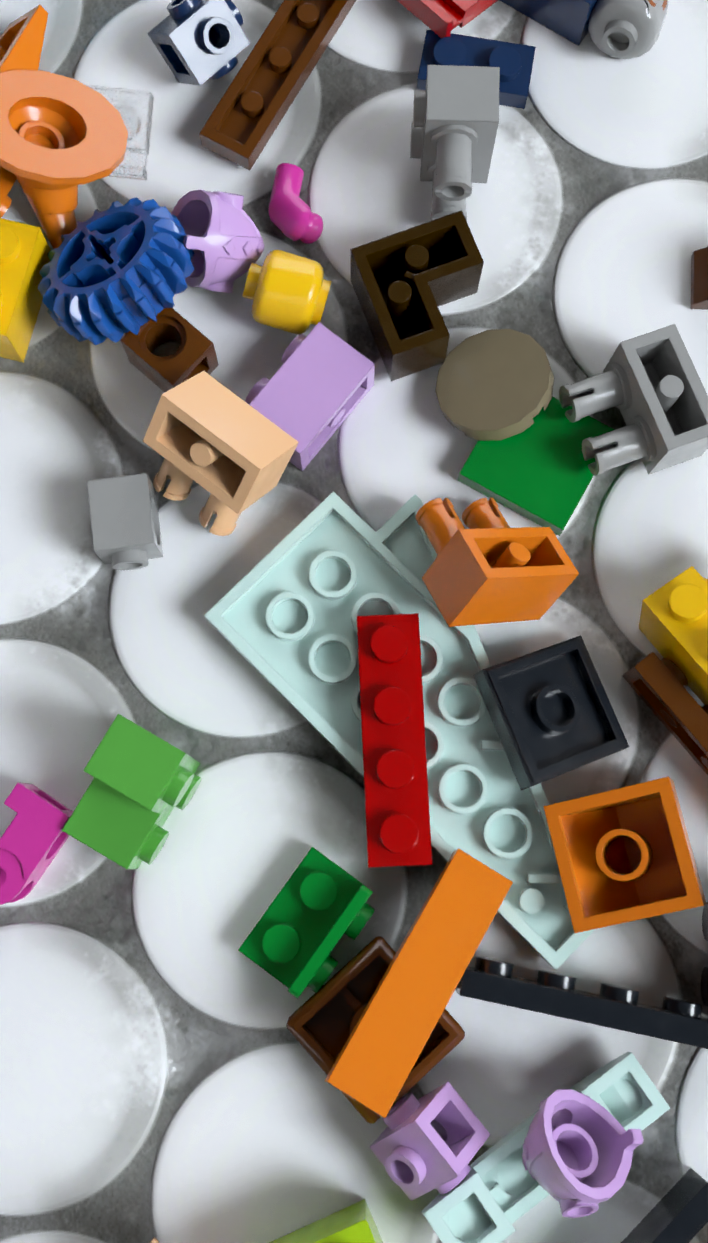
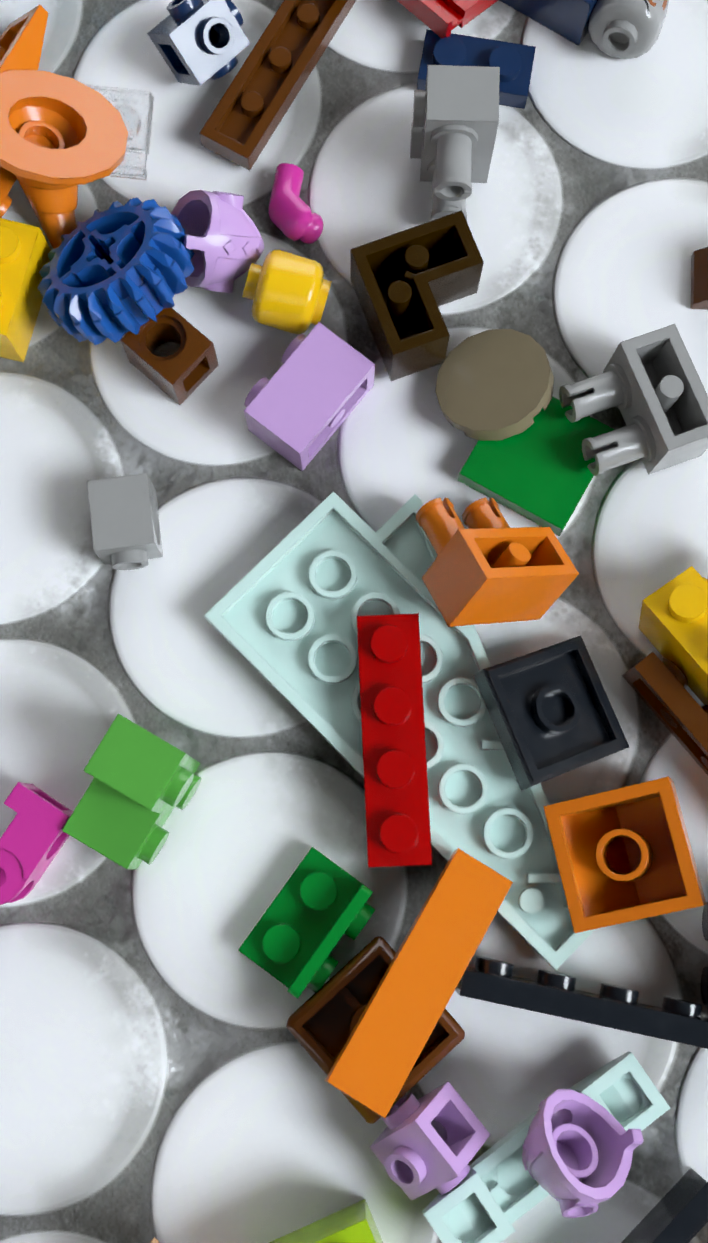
light nougat brick [143,371,299,536] -> none

